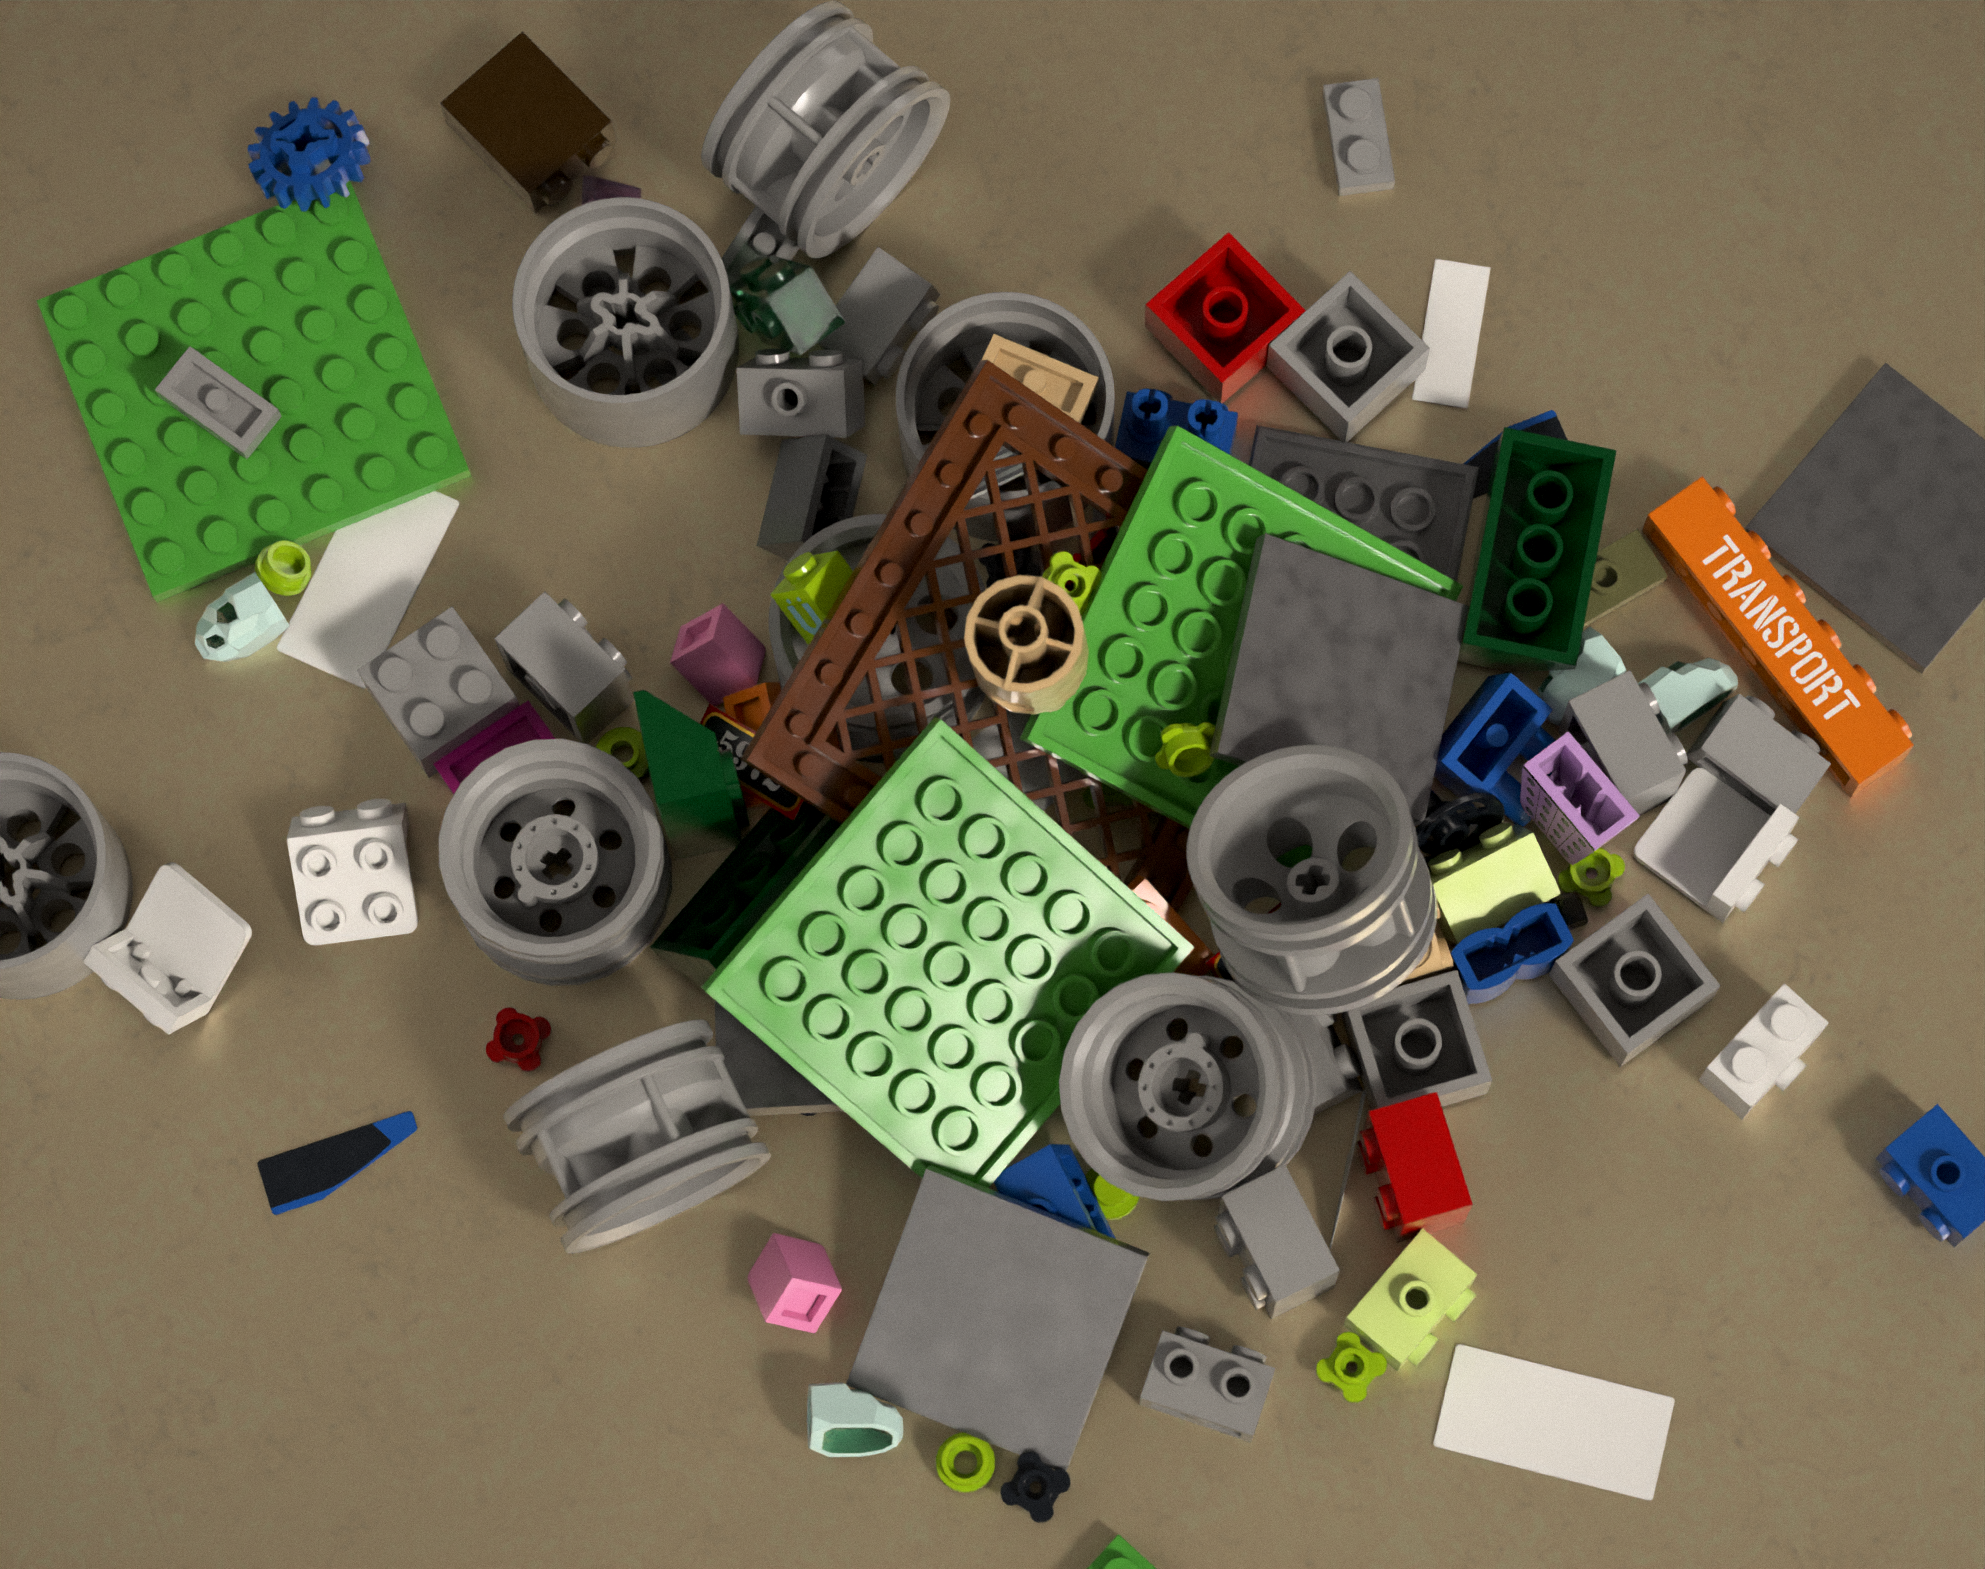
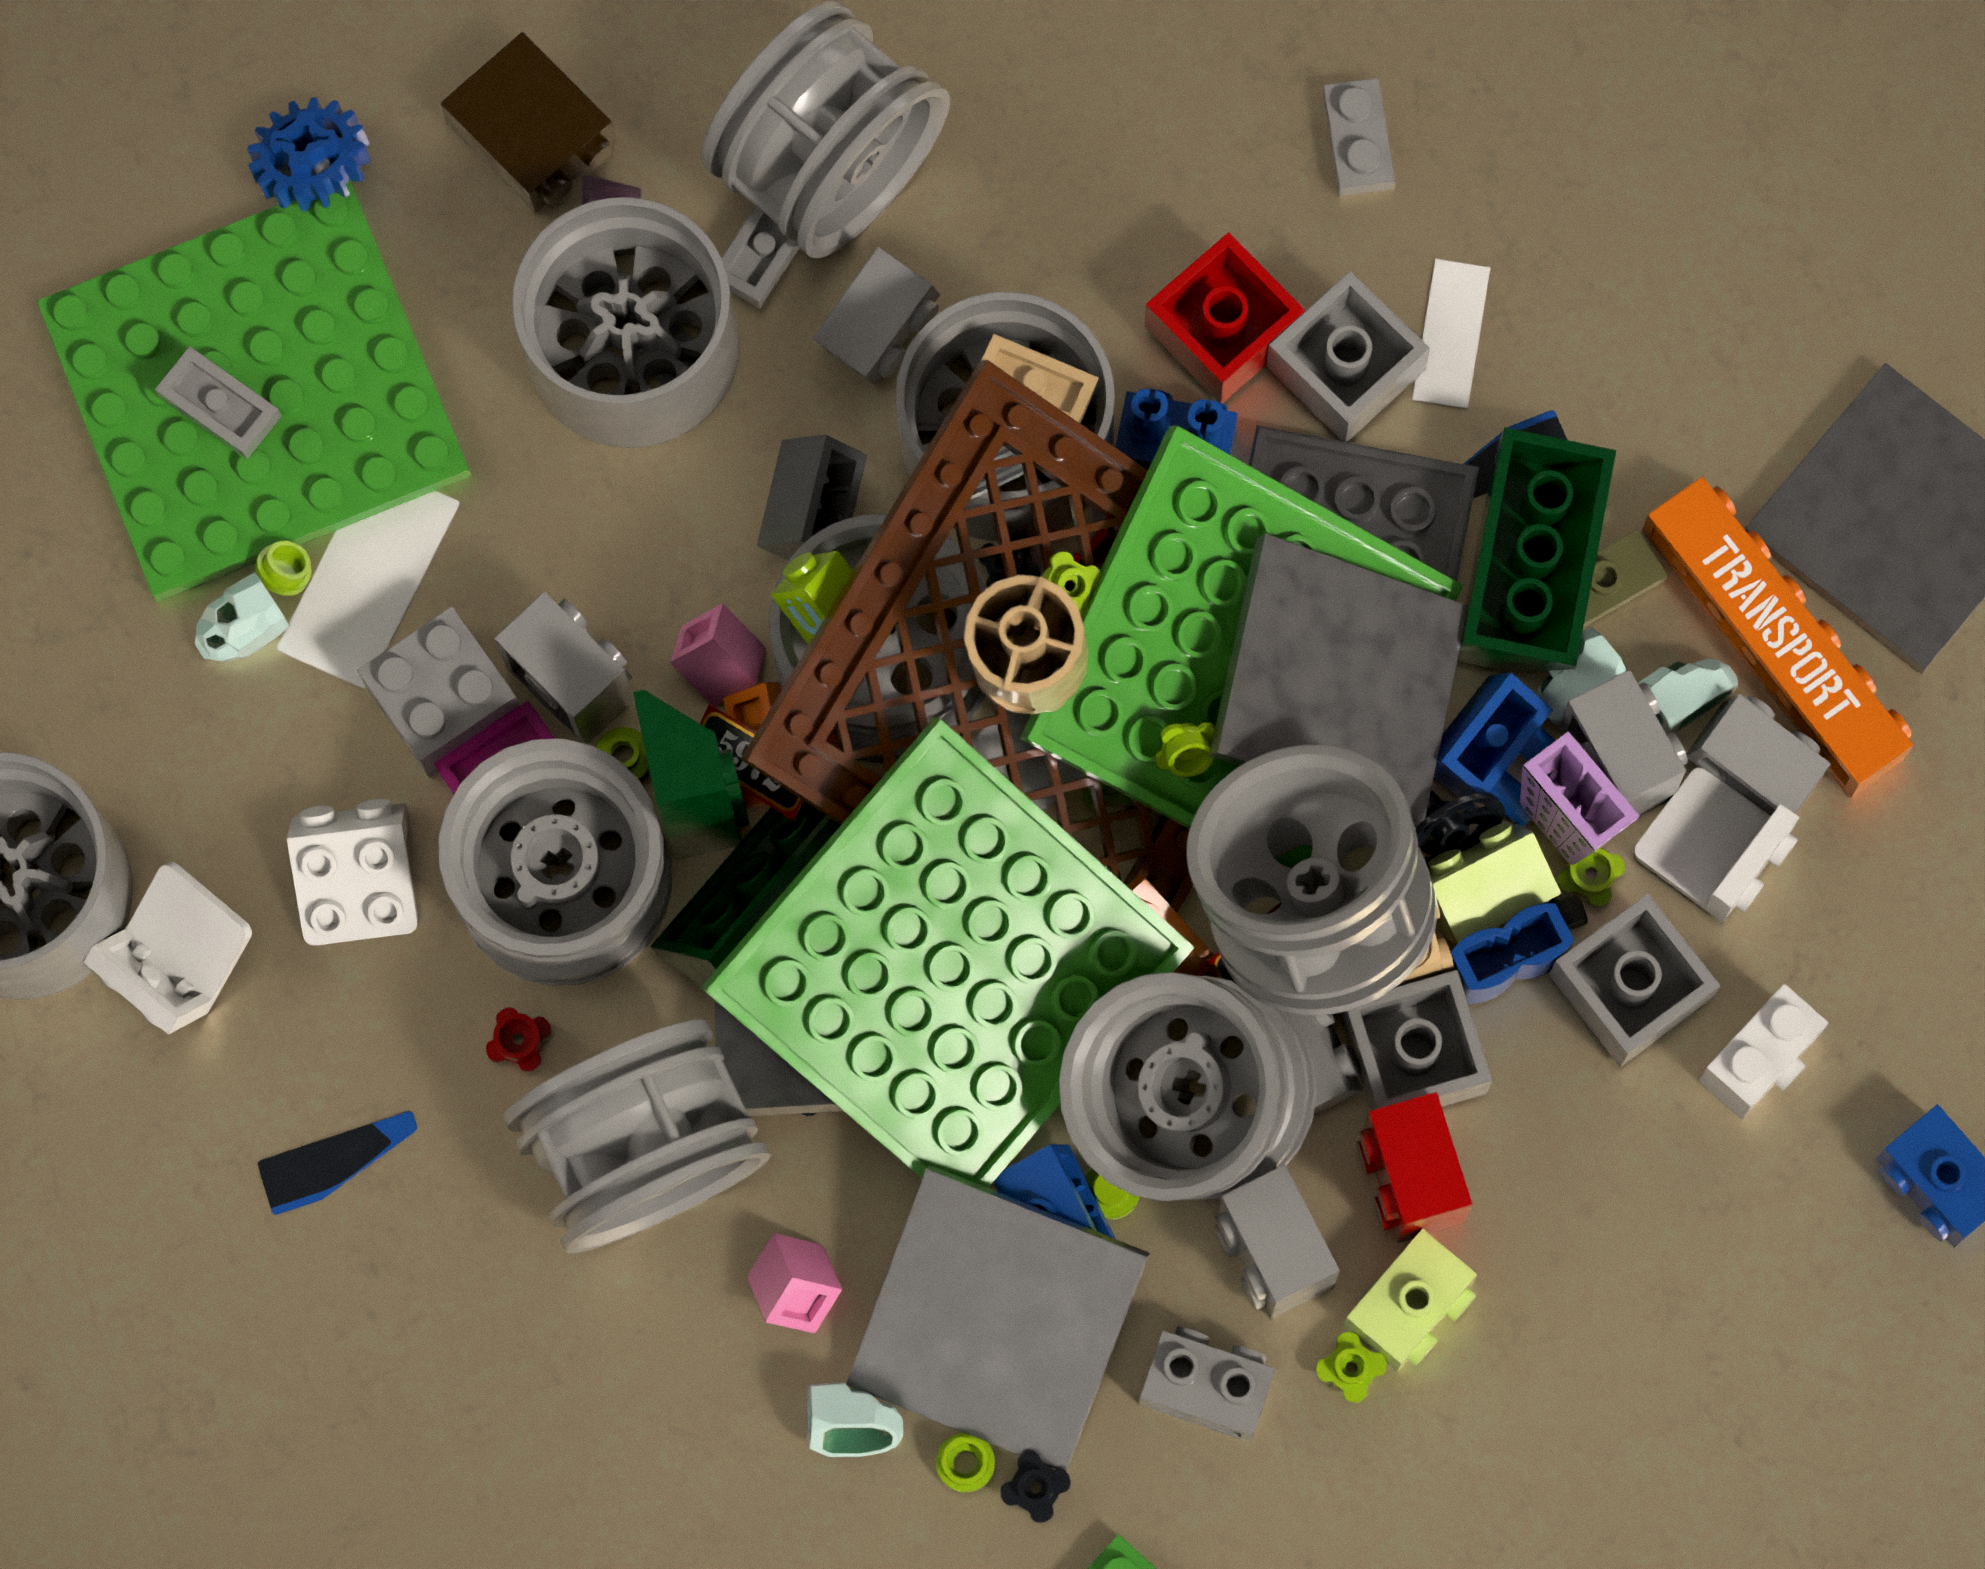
clear green brick [729,255,846,355] -> none
light grey brick [736,348,865,438] -> none
white sticker [1330,1089,1366,1249] -> none
white sticker [1433,1344,1675,1501] -> none

